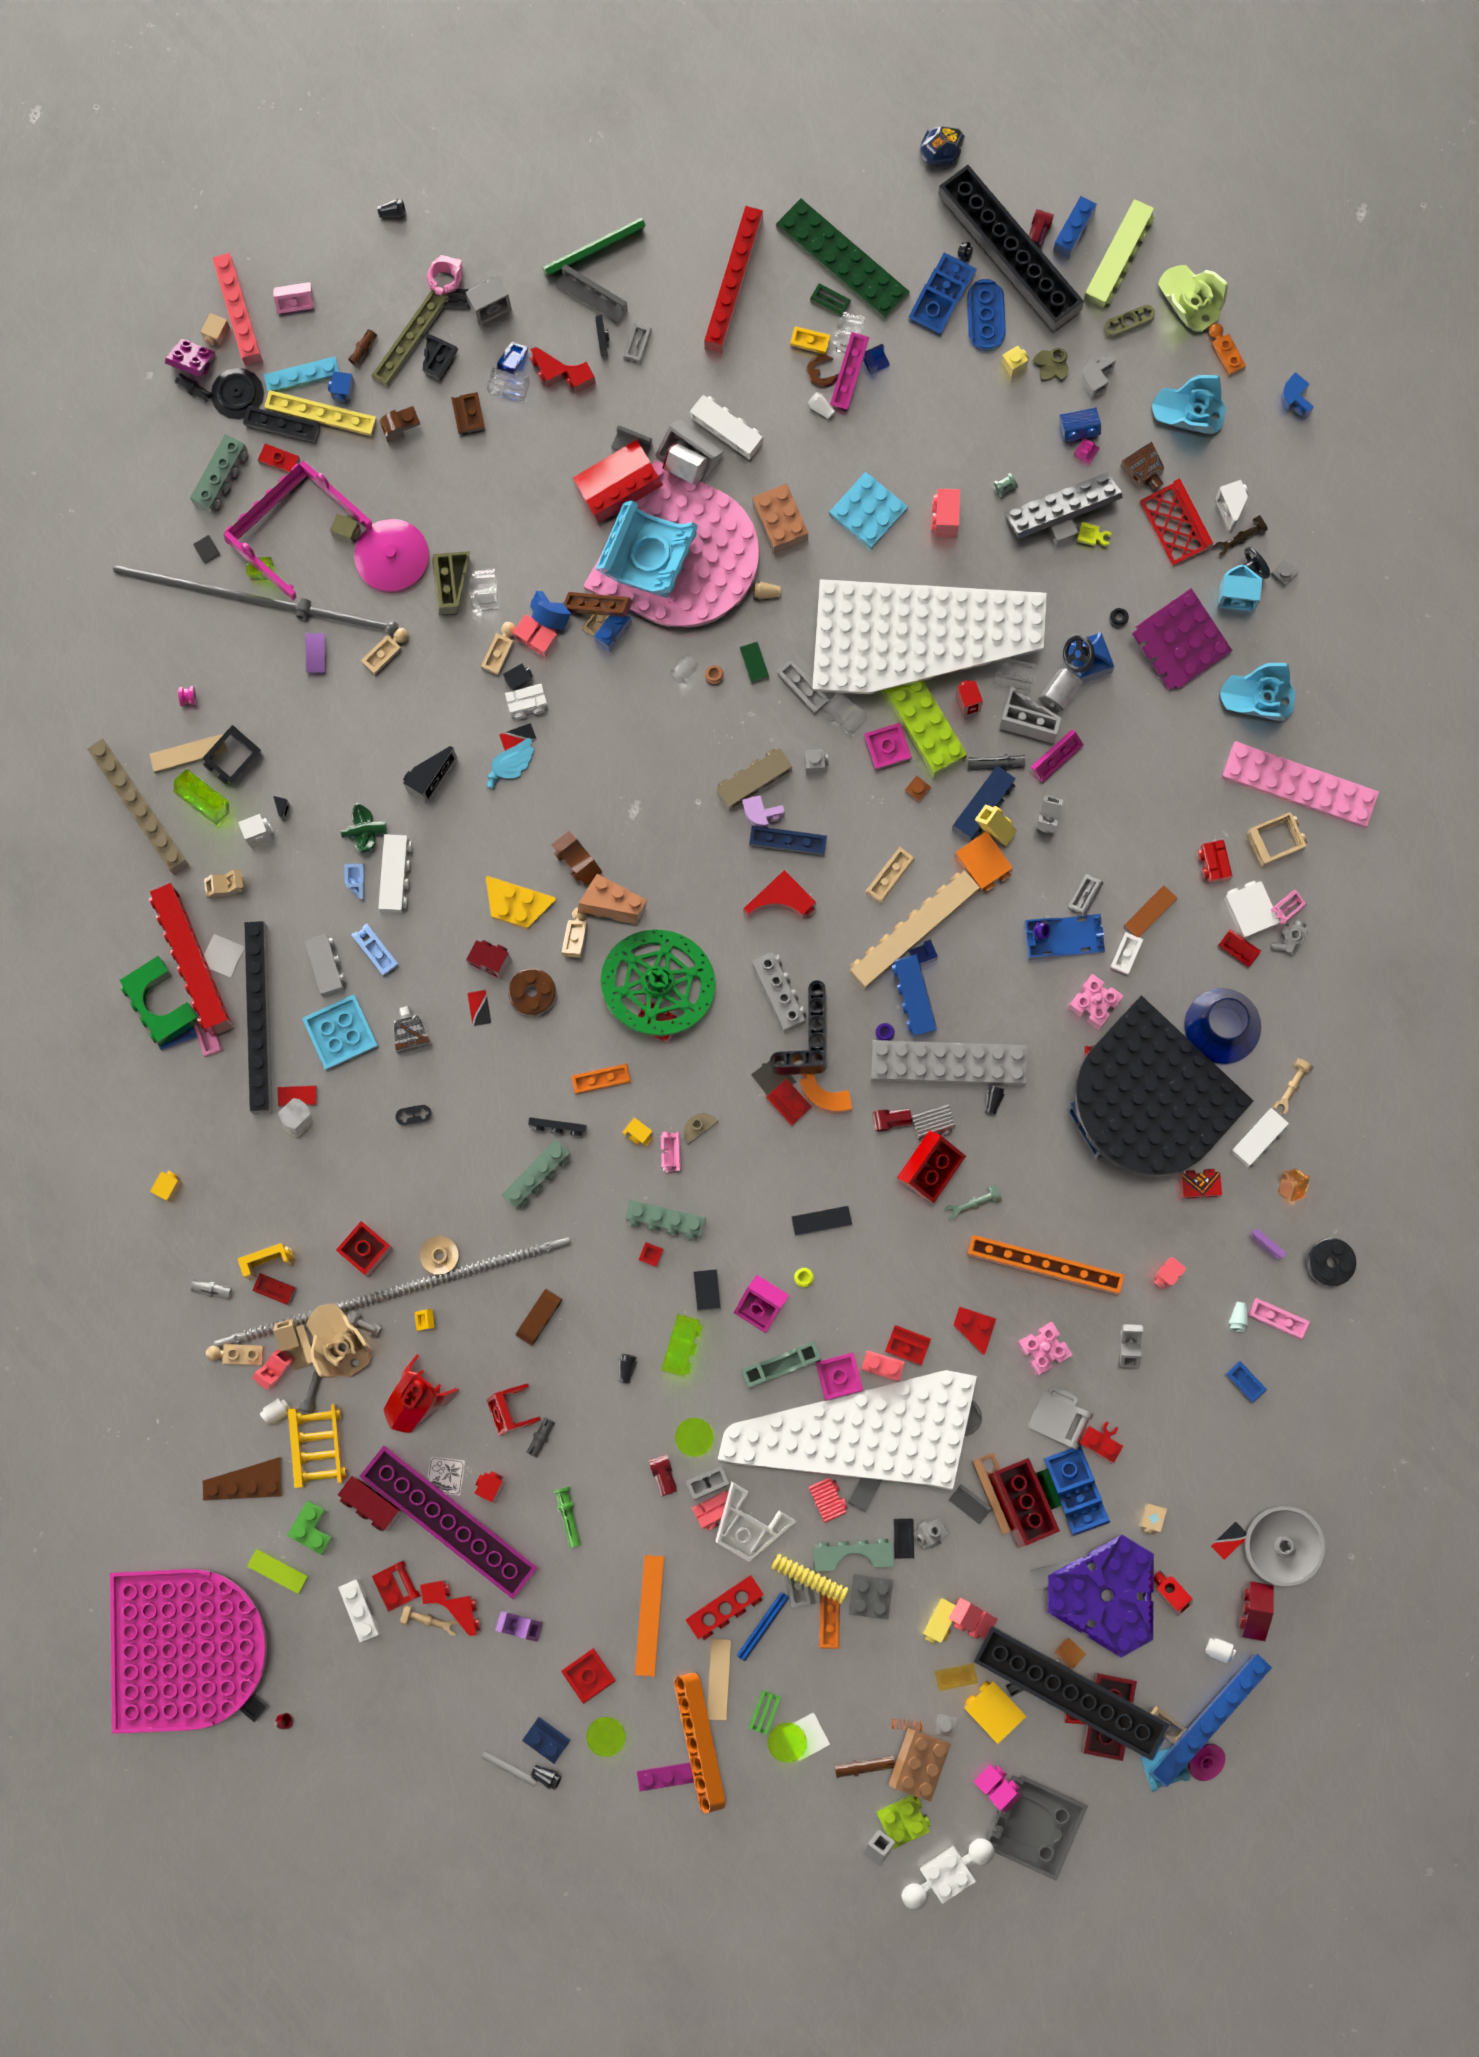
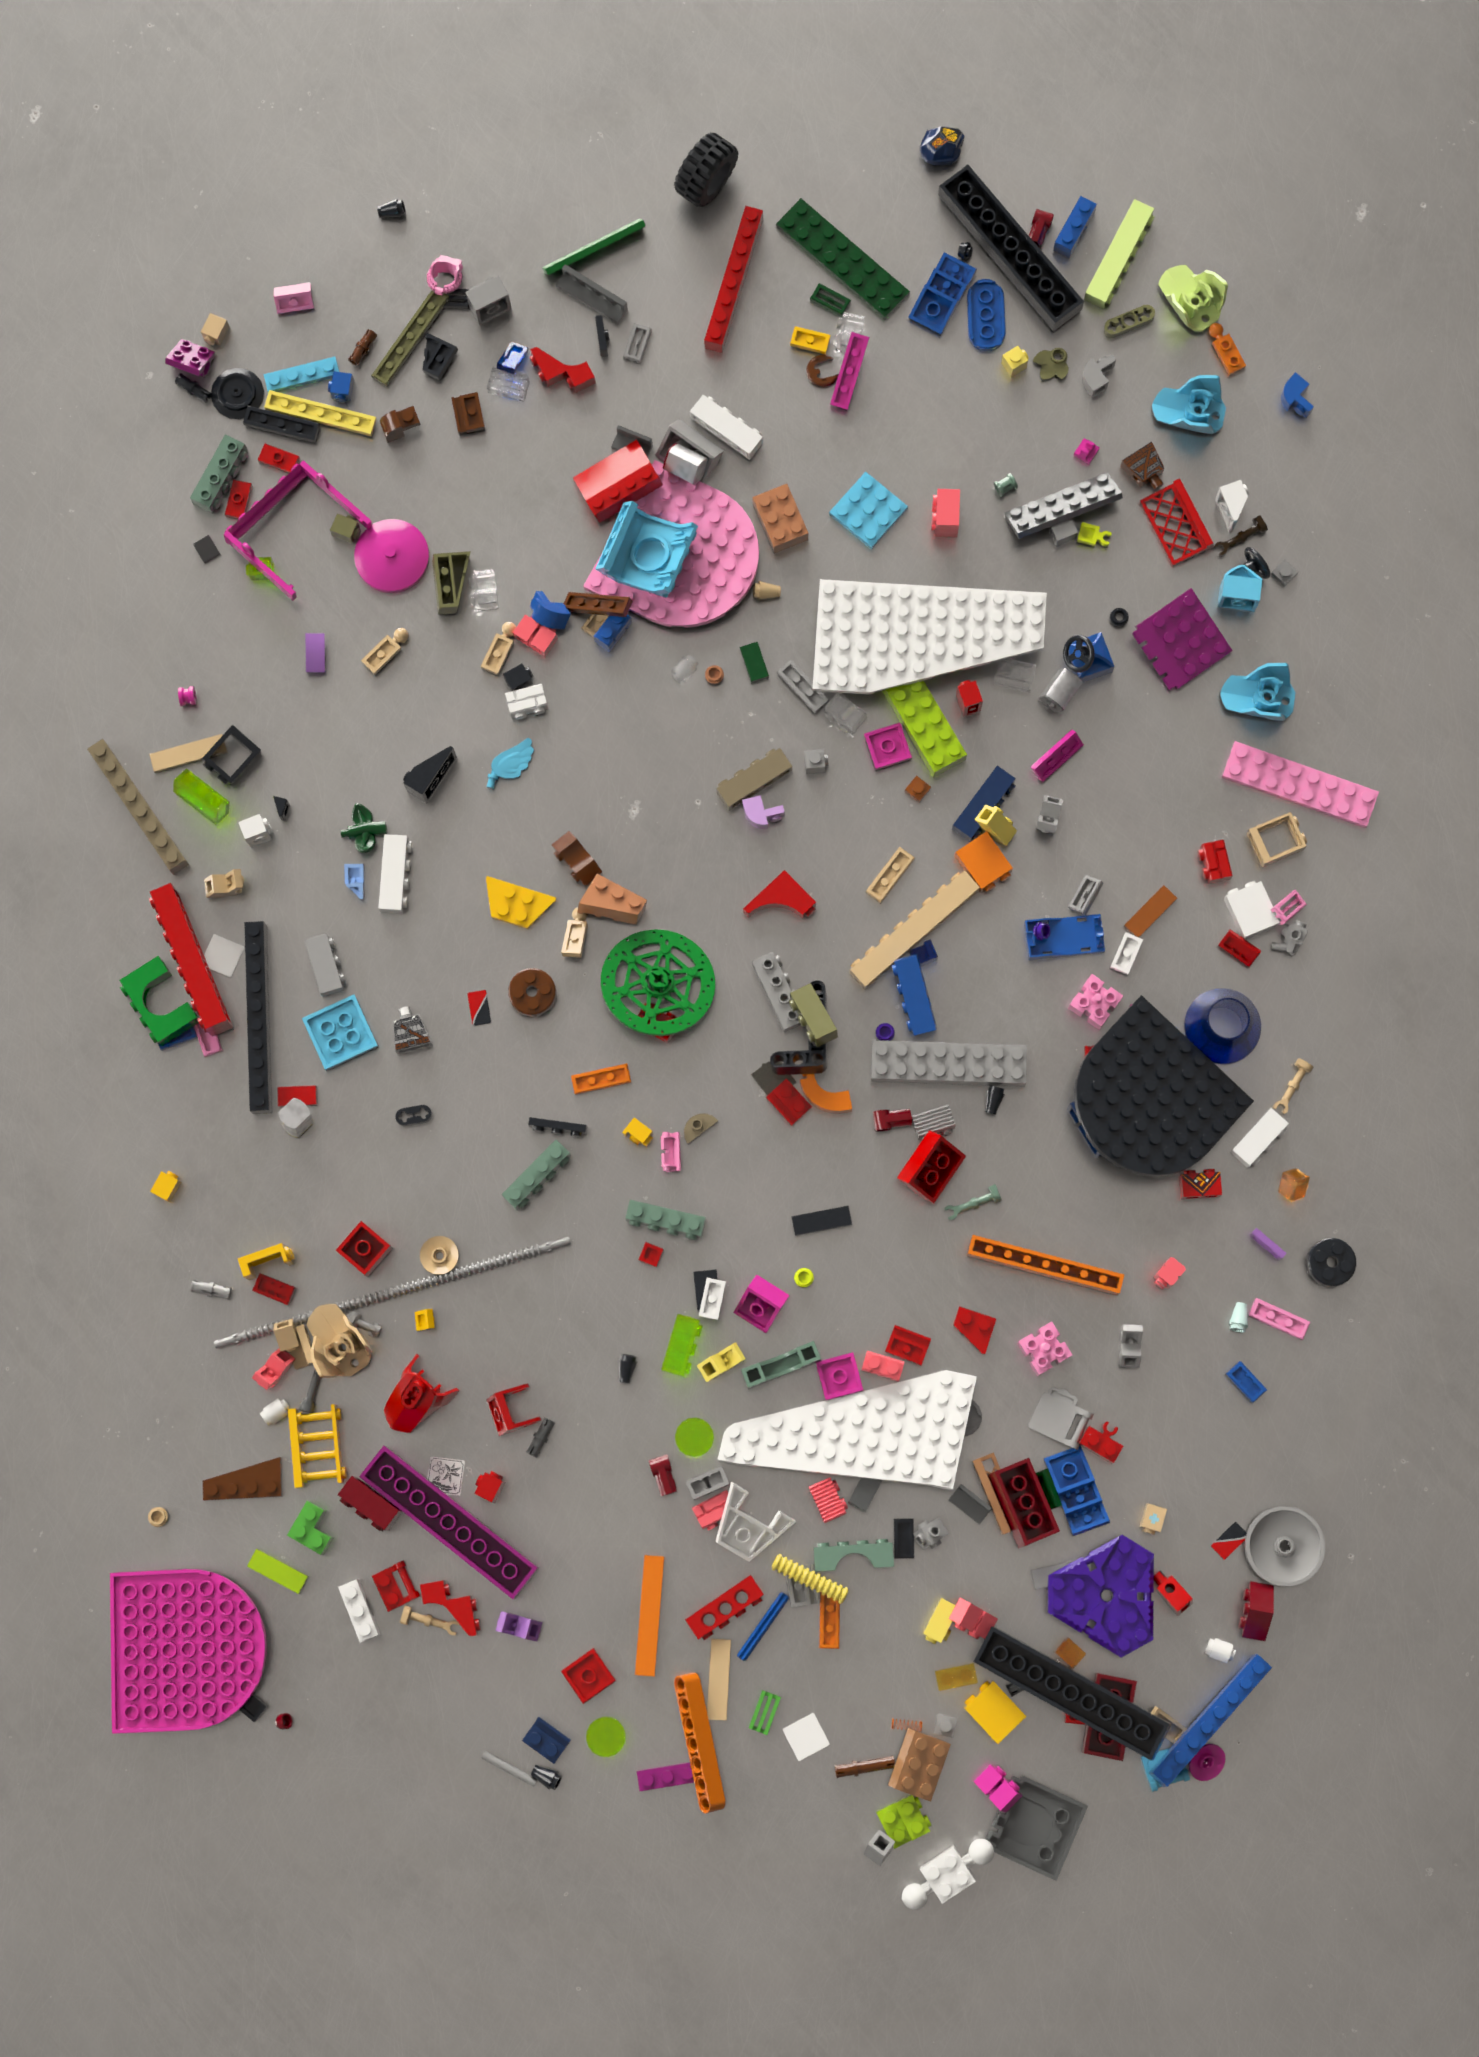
dark grey bar [113,566,399,636] -> none
tan plate [206,1344,263,1366] -> none
coral brick [212,253,263,366] -> none
light blue plate [352,924,398,977] -> none
dark red brick [466,940,512,980] -> none
sticker [499,723,537,751] -> none
reddish brown beam [515,1288,563,1346] -> none
bright green pin [553,1487,581,1548] -> none
dark blue plate [749,826,827,855] -> none
clear neon green tile [768,1722,807,1763] -> none
white cone [807,392,835,419] -> none
dark grey brick [849,1574,893,1620] -> none
clear blue panel [863,344,890,375] -> none
dark grey pin [968,754,1025,769] -> none
light grey wedge [999,686,1061,744] -> none
blue brick [1059,407,1101,442] -> none
none -> tan plate [148,1507,168,1527]
none -> red plate [225,480,252,519]
none -> black tyre [674,133,739,207]
none -> light yellow brick [697,1342,746,1382]
none -> white plate [699,1278,726,1320]
none -> olive brick [789,983,838,1047]

